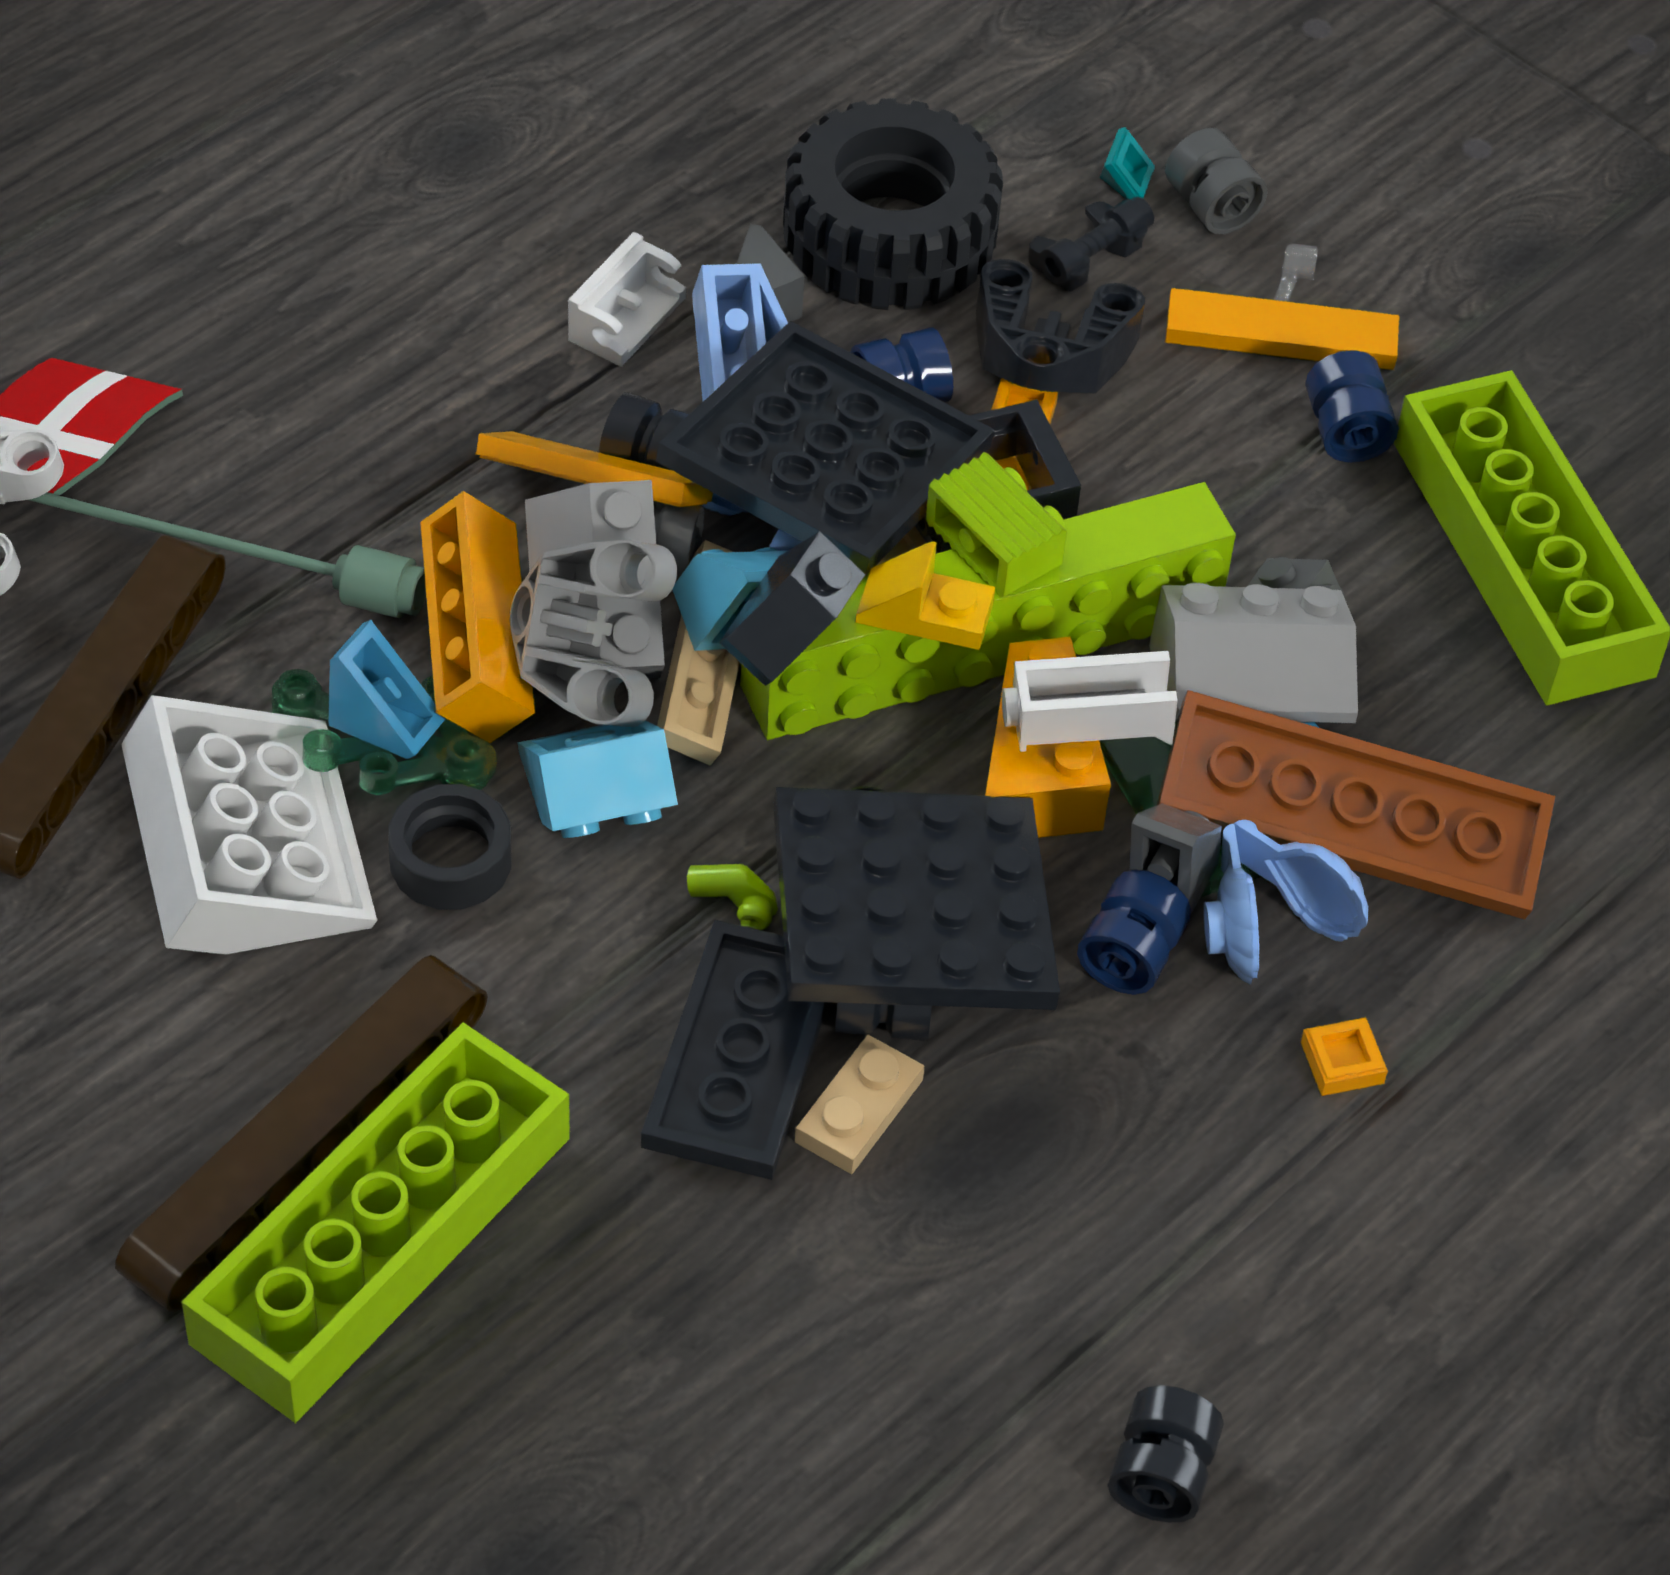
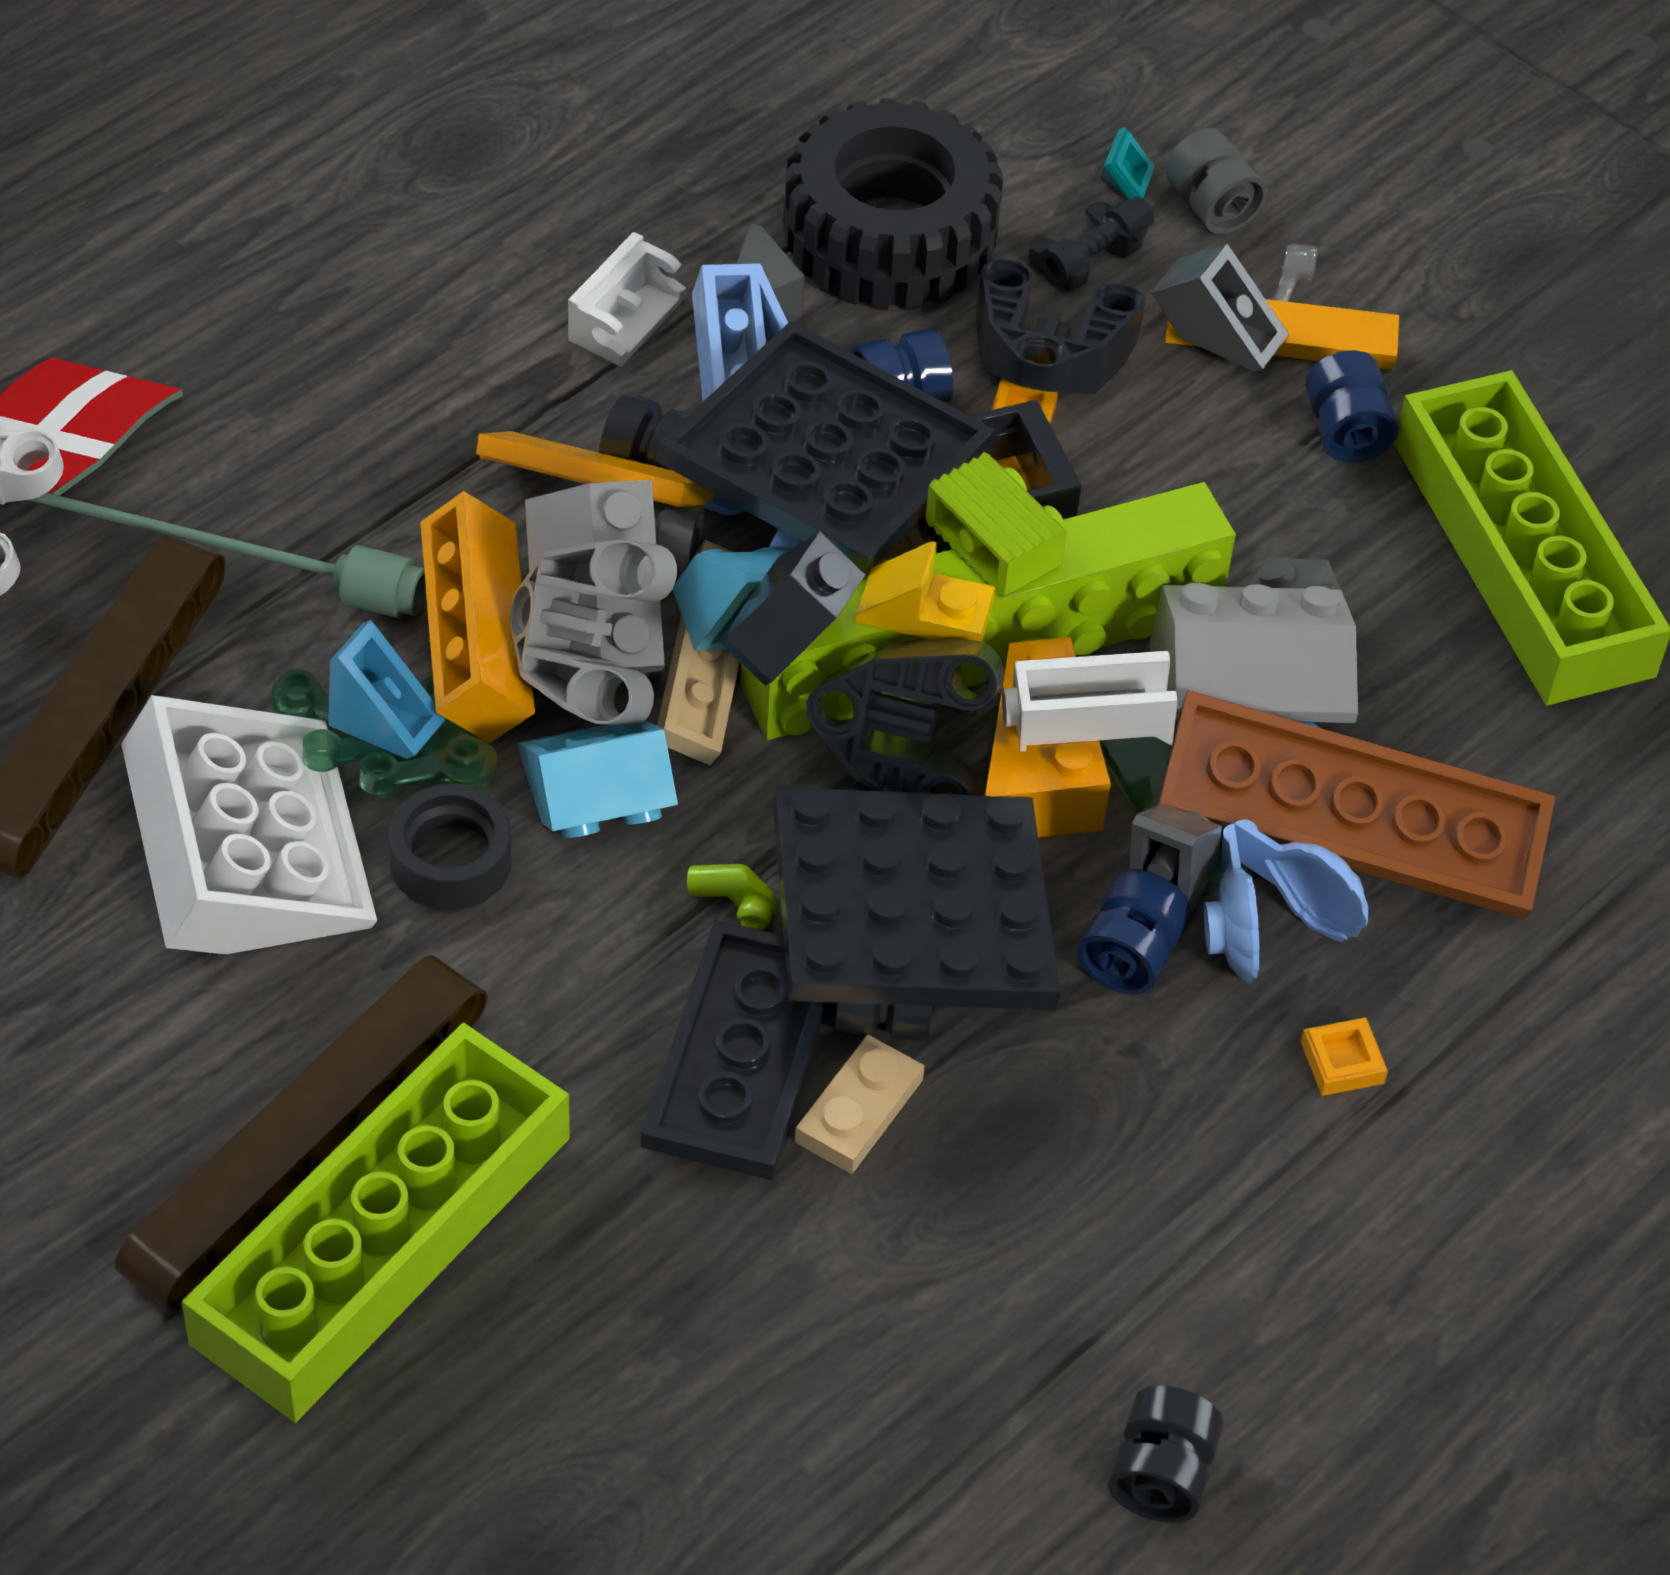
none -> black connector [806,638,1004,795]
none -> dark grey slope [1151,243,1289,371]

